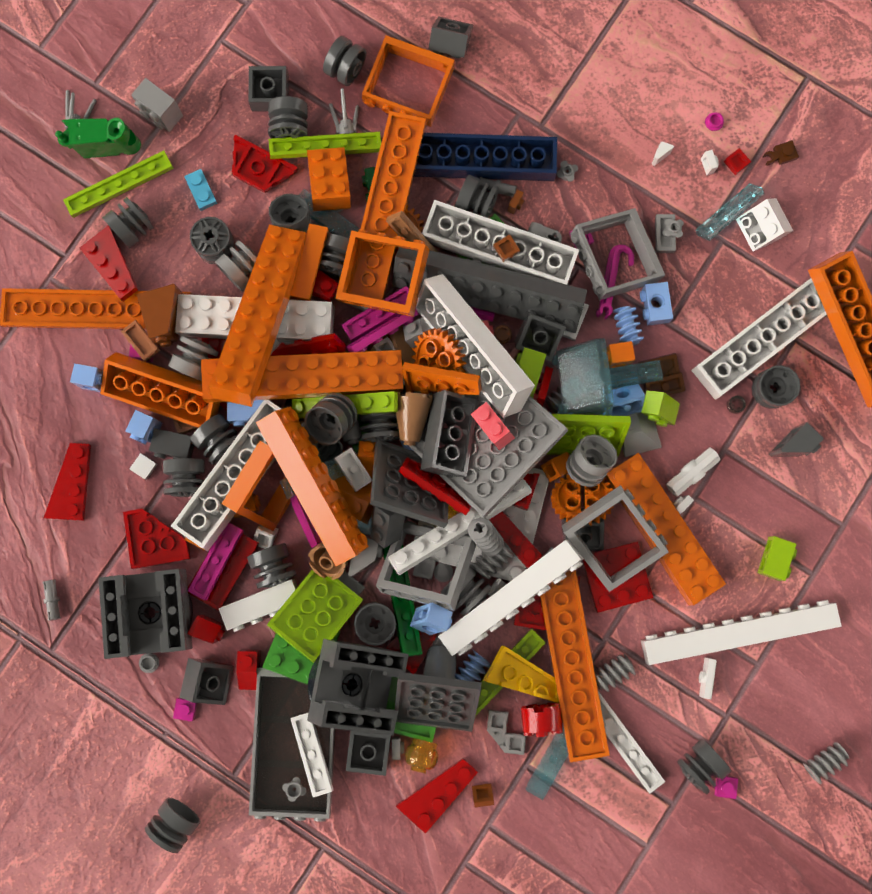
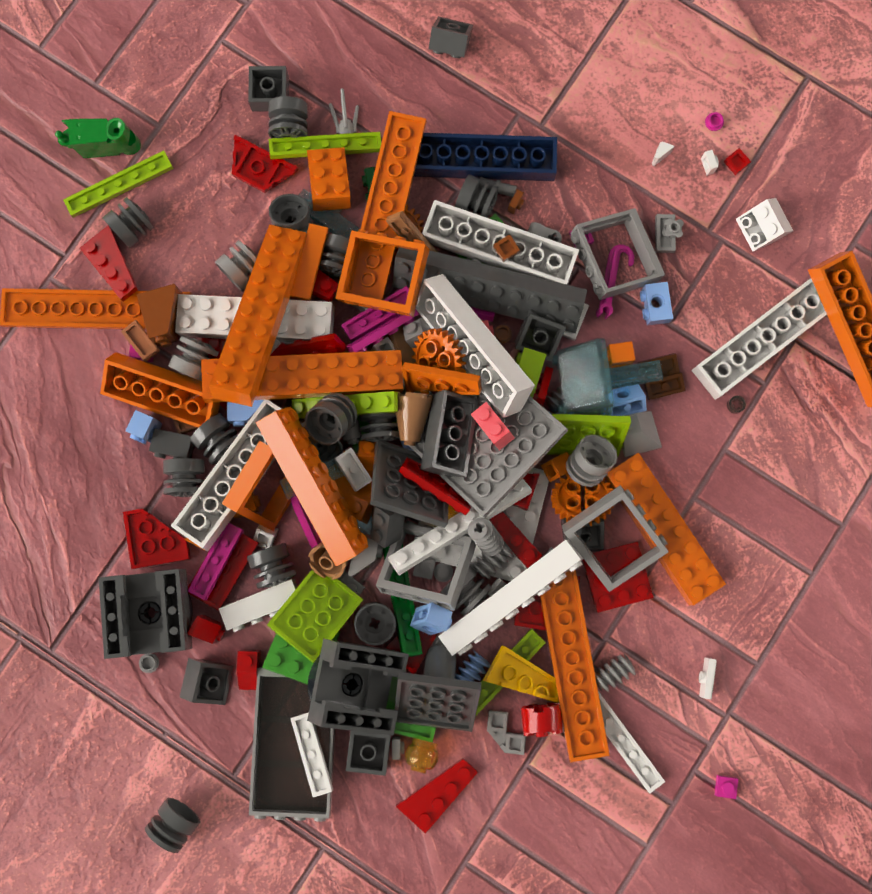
light grey pin [42,580,61,621] -> none
red wing [44,443,91,521] -> none
light grey plant [64,90,96,130] -> none
light blue brick [70,363,103,392] -> none
white tile [130,453,158,480] -> none
light grey brick [131,78,183,132] -> none
dark pink plate [173,698,197,721] -> none
medium azure plate [184,169,218,211] -> none
dark grey wheel [190,217,235,264] -> none
light grey plate [282,777,306,802] -> none
dark grey wheel [323,36,367,86] -> none
orange window [362,35,455,127] -> none
dark orange plate [472,783,494,808] -> none
clear light blue plate [525,723,568,800] -> none
light grey plate [557,161,578,182] -> none
light blue piece [612,306,644,346] -> none
lime brick [641,391,680,427] -> none
white brick [641,600,842,665] -> none
white piece [666,447,721,497] -> none
white plate [673,495,694,514] -> none
dark grey wheel [677,739,732,795] -> none
clear light blue plate [695,183,764,241] -> none
dark grey wheel [751,365,801,409] -> none
lime brick [757,536,797,581] -> none
reddish brown plate [763,140,799,166] -> none
dark grey slope [769,422,824,457] -> none
light grey piece [803,742,850,784] -> none

